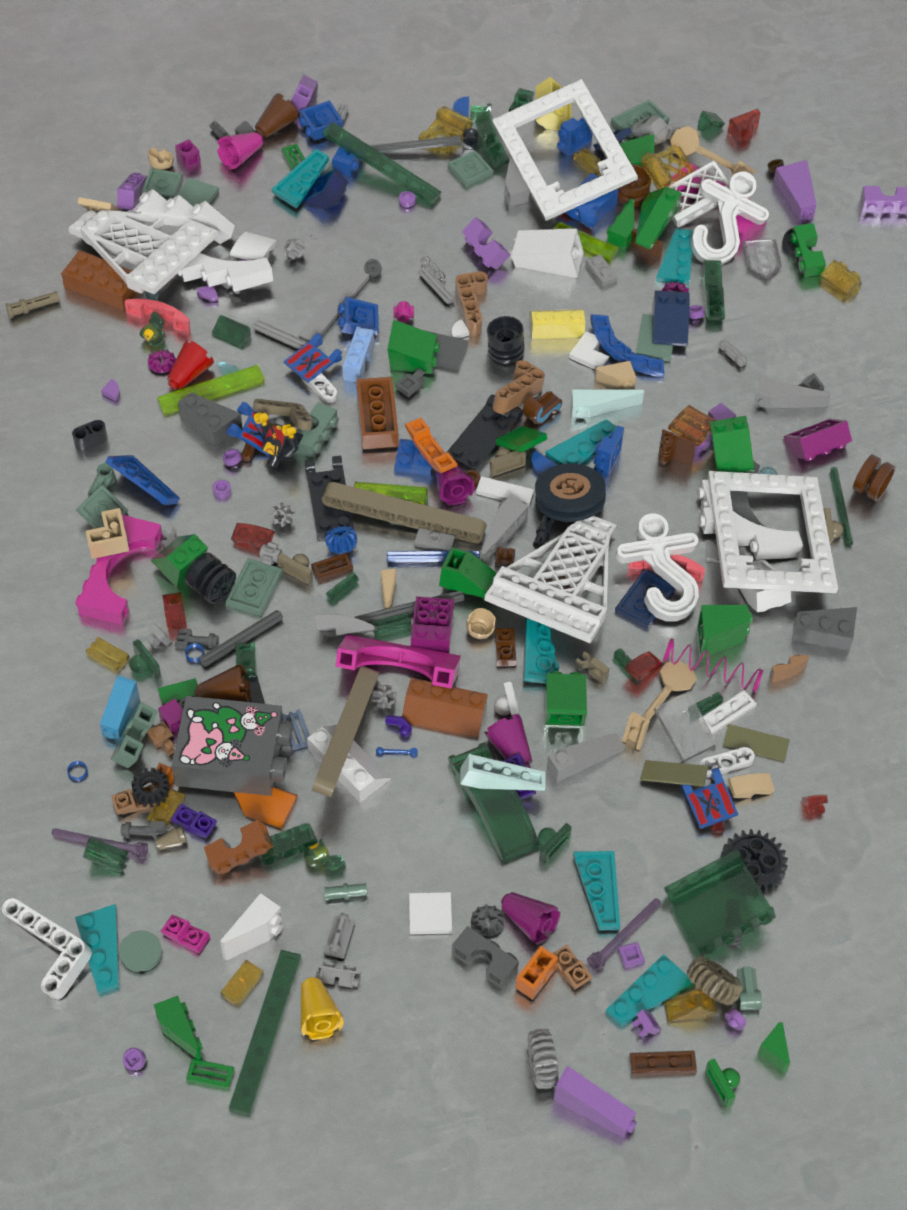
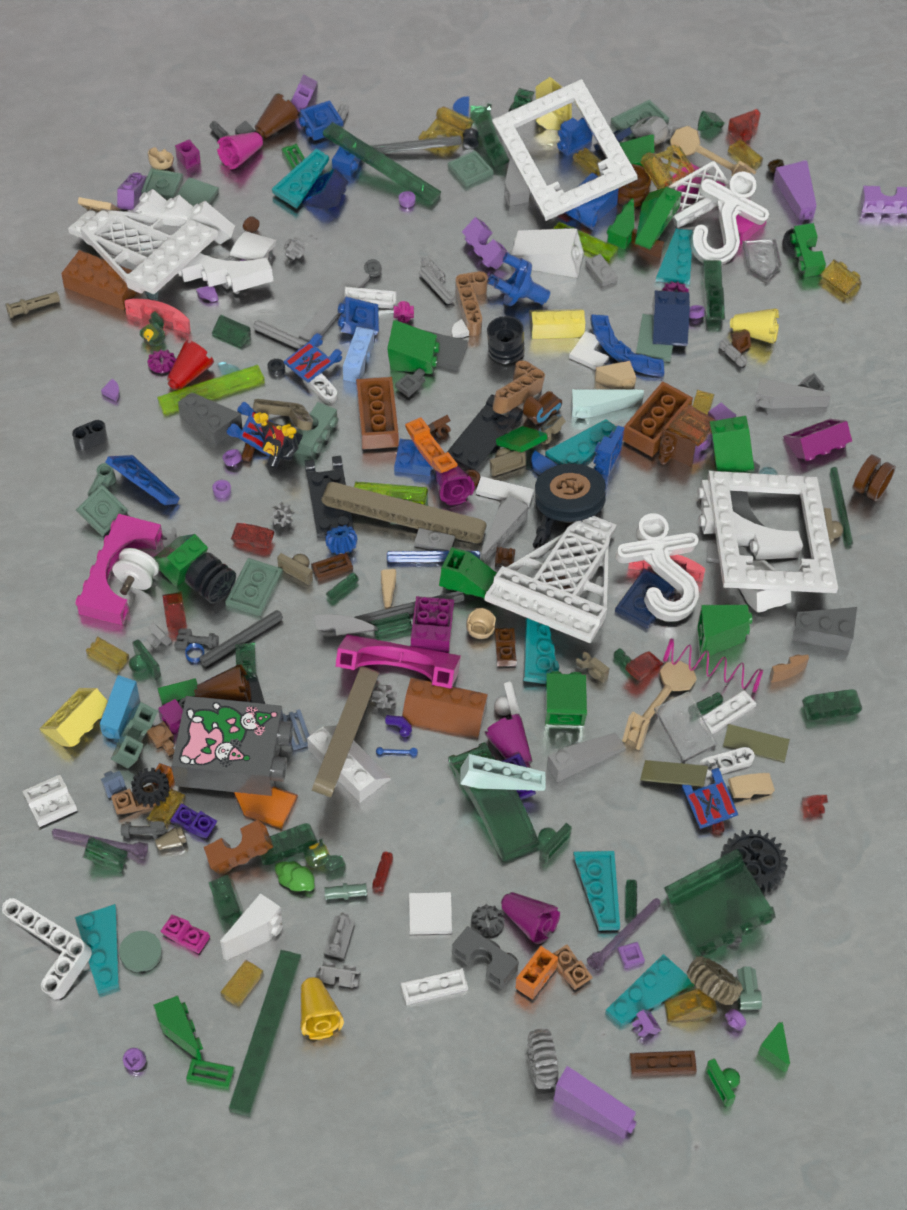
blue axle [67,761,88,781] -> none
tan brick [86,508,129,559] -> none
light grey gear [259,542,282,566] -> none
none -> white slope [22,775,77,827]
none -> light yellow slope [39,688,108,747]
none -> sand blue tile [101,770,127,798]
none -> white wheel [112,548,159,595]
none -> clear green hinge [209,874,244,924]
none -> reddish brown tile [243,216,260,233]
none -> black tile [267,358,285,376]
none -> bright green arm [275,861,315,892]
none -> white tile [344,287,396,309]
none -> clear red axle [372,851,393,891]
none -> white tile [401,968,468,1005]
none -> reddish brown tile [428,414,451,437]
none -> blue piece [487,252,550,307]
none -> dark tan plate [541,416,566,445]
none -> dark orange brick [623,381,693,457]
none -> clear green axle [625,879,637,920]
none -> clear yellow tile [688,390,715,425]
none -> clear yellow tile [728,139,763,168]
none -> light yellow cone [730,308,779,344]
none -> reddish brown tile [730,330,751,353]
none -> clear green beam [802,689,862,721]

